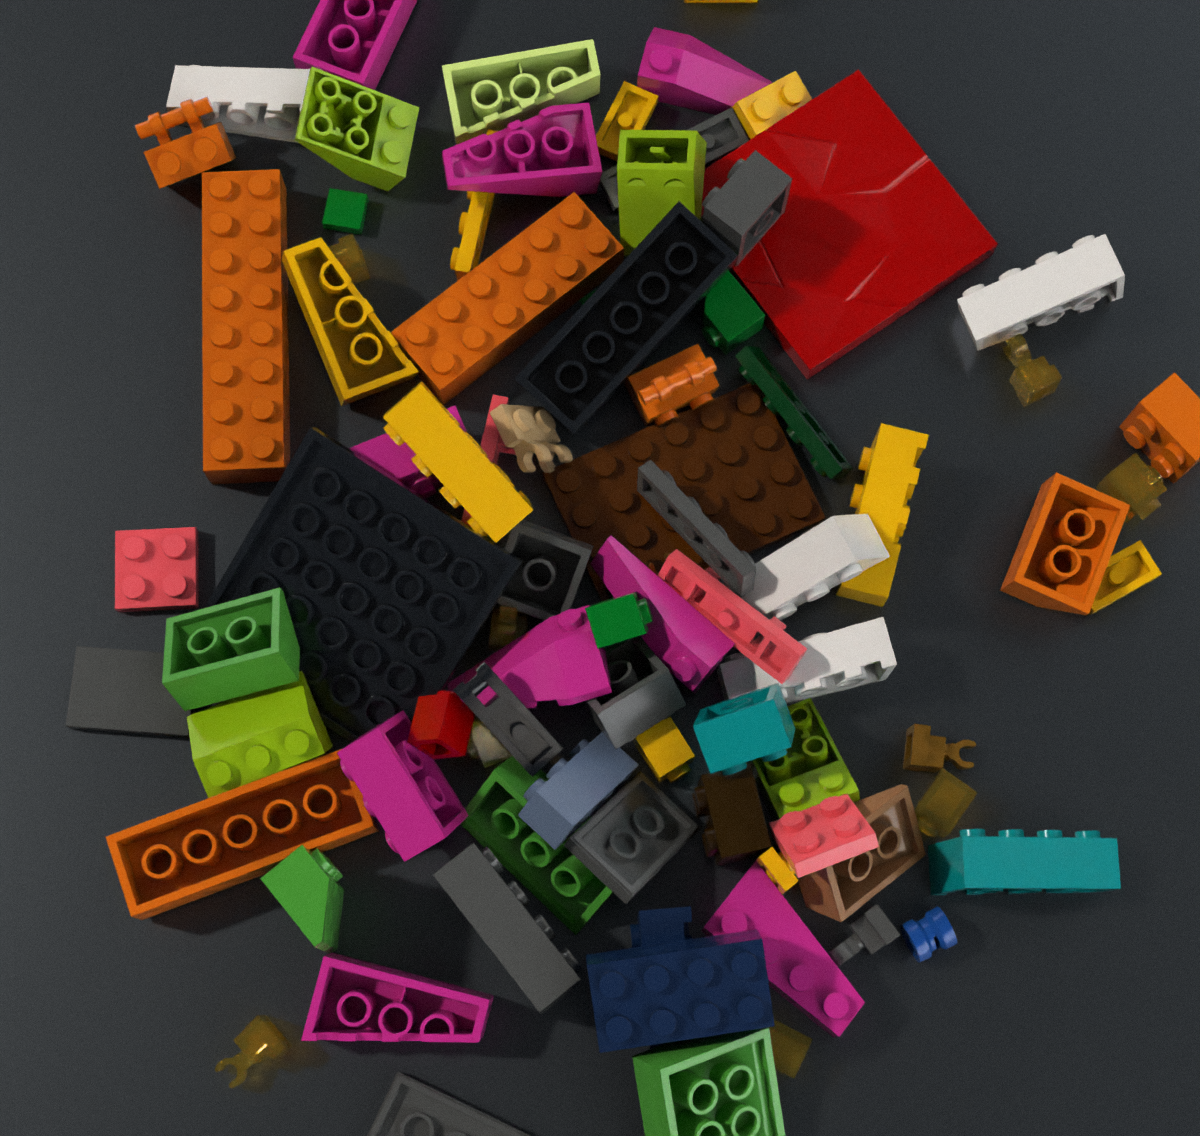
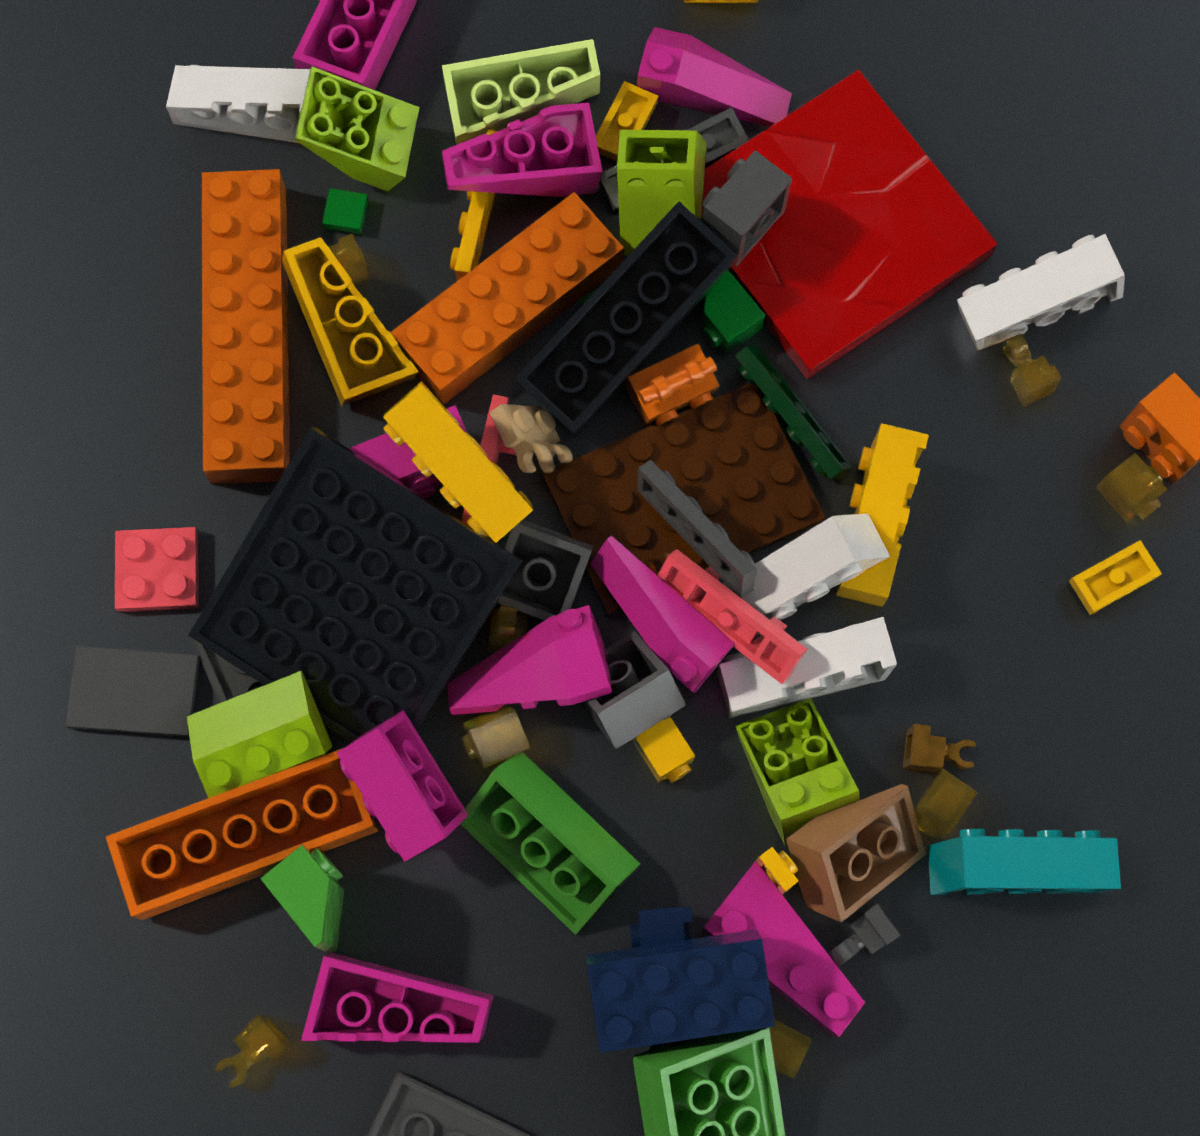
orange brick [135,97,236,189] -> none
bright green slope [162,587,300,711] -> none
red brick [407,690,475,759] -> none
dark grey brick [433,842,582,1015] -> none
black plate [453,661,563,777] -> none
sand blue brick [518,732,639,850] -> none
dark grey tile [564,771,701,904] -> none
green slope [585,592,653,649] -> none
dark brown brick [692,764,772,867] -> none
teal brick [693,683,795,775] -> none
yellow plate [732,71,812,139] -> none
coral plate [768,793,879,878] -> none
blue wheel [900,906,957,963] -> none
orange slope [1000,472,1130,616] -> none

